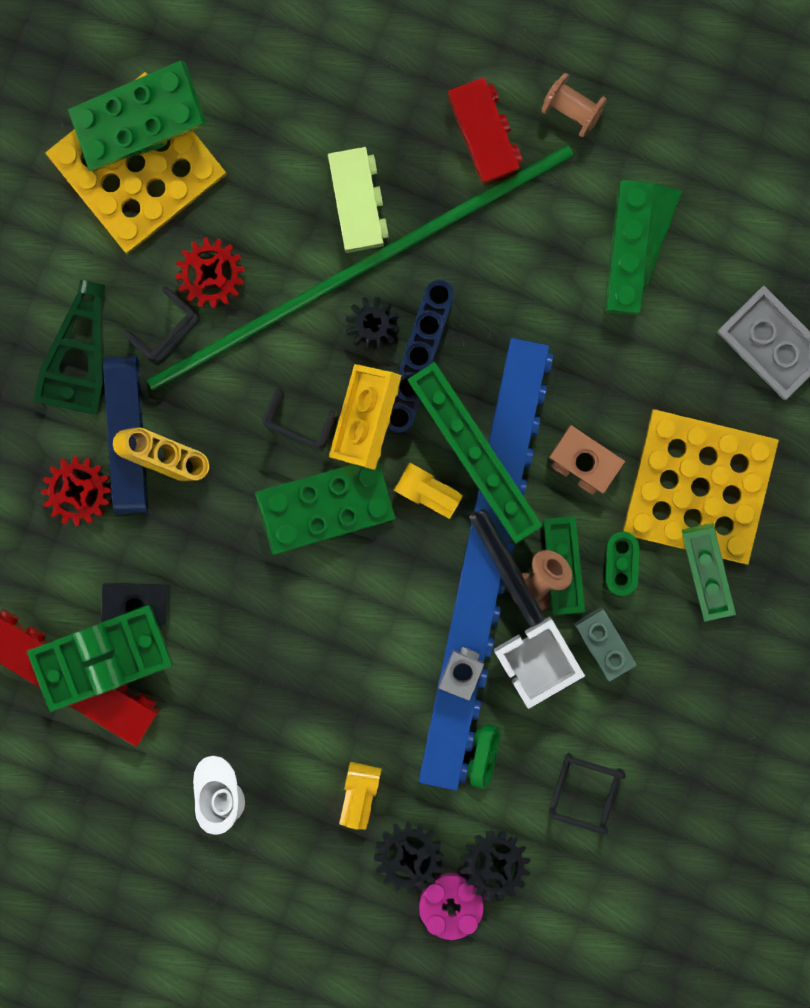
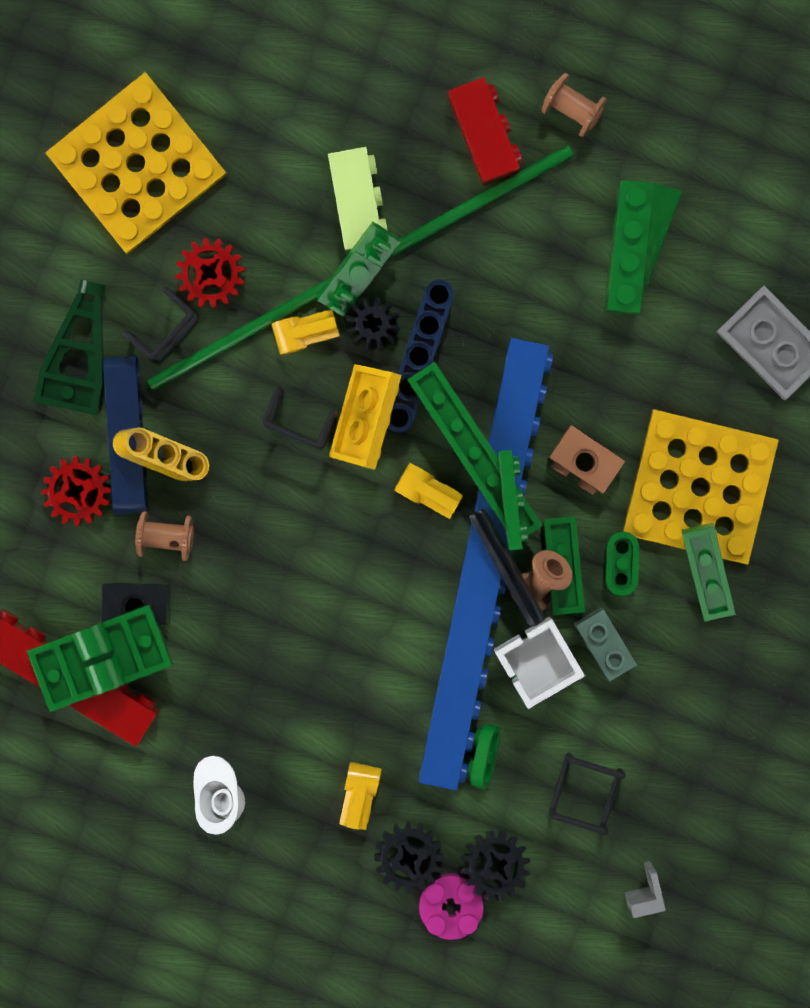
green plate [68,60,207,171] -> none
green plate [254,460,396,555] -> none
light grey brick [439,647,484,701] -> none
none -> nougat hose [135,512,194,561]
none -> yellow piece [271,310,340,355]
none -> green plate [317,221,400,317]
none -> green plate [497,450,528,551]
none -> light grey panel [624,861,666,918]

